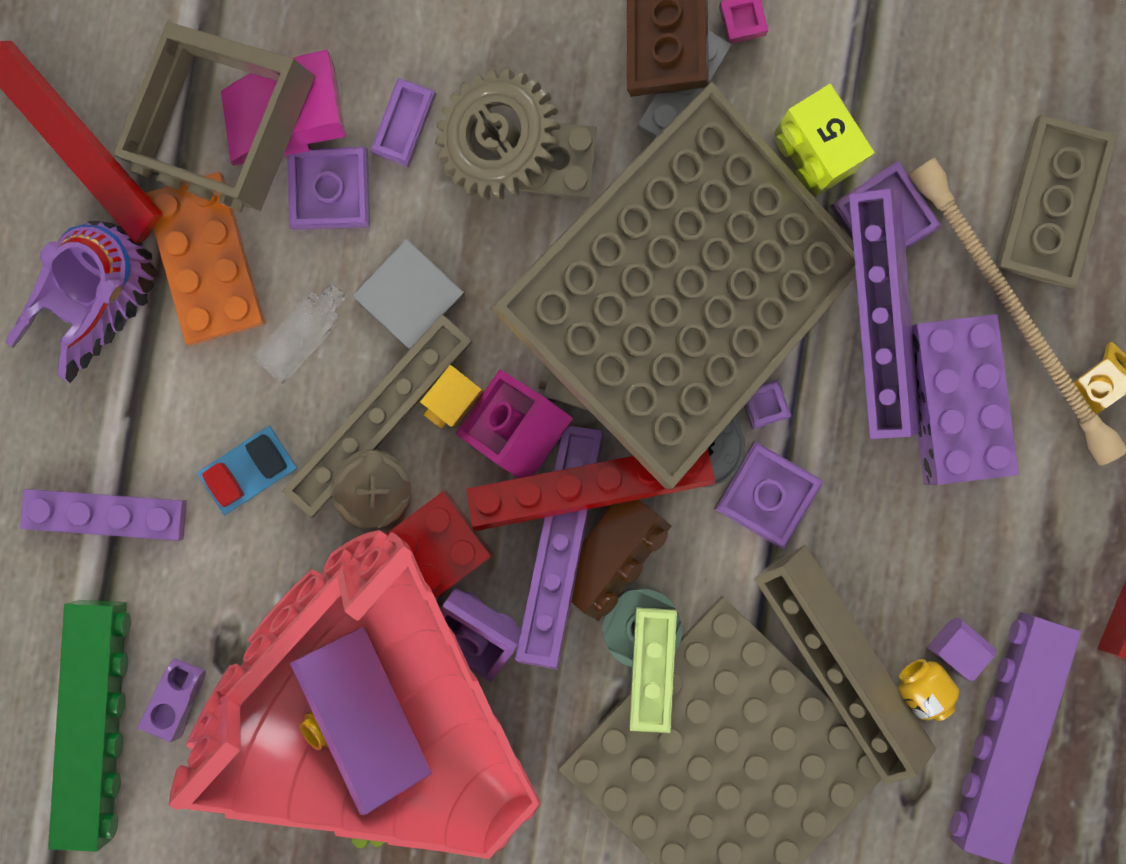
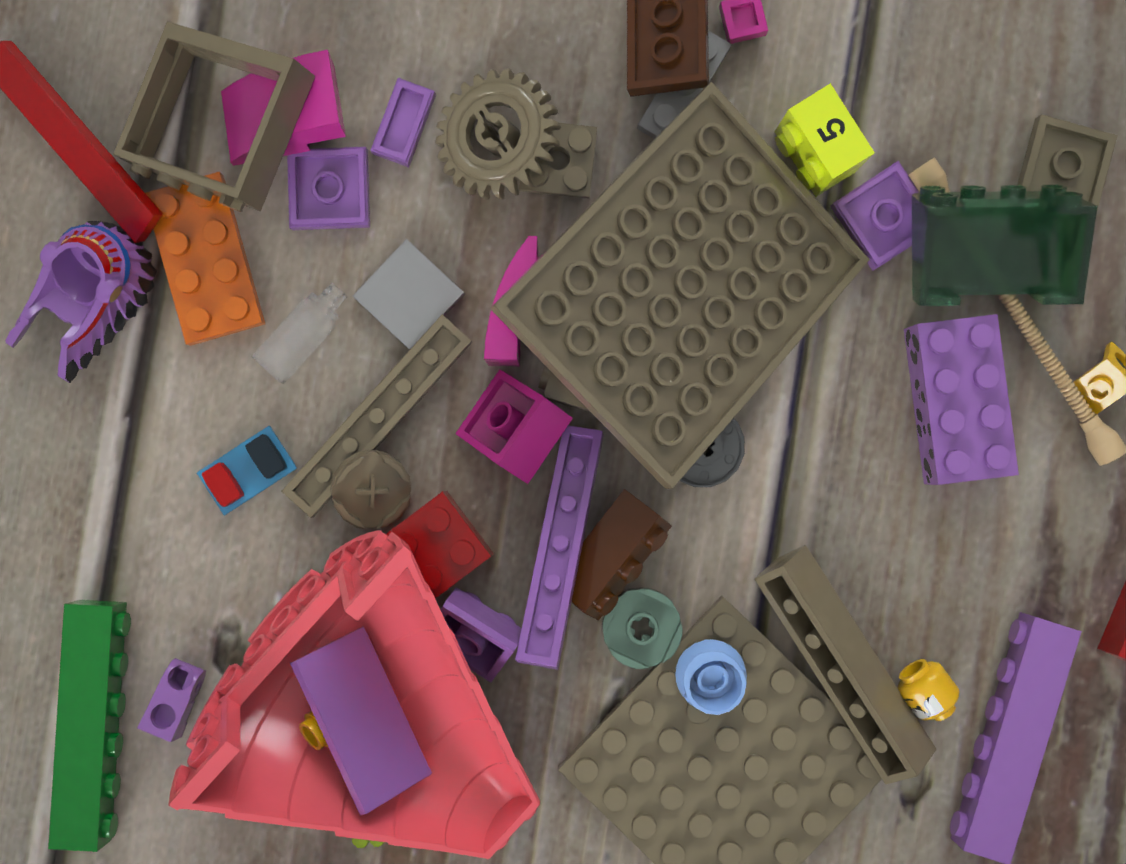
medium lavender plate [20,489,187,541] -> none
yellow brick [420,365,484,429] -> none
red plate [466,448,715,531] -> none
yellowish green tile [629,607,677,733] -> none
medium lavender tile [714,441,824,550] -> none
medium lavender tile [744,379,792,430] -> none
medium lavender brick [849,188,921,439] -> none
medium lavender piece [926,618,996,681] -> none
none -> dark pink slope [484,236,539,367]
none -> light blue piece [675,639,747,715]
none -> clear green windscreen [911,184,1098,306]

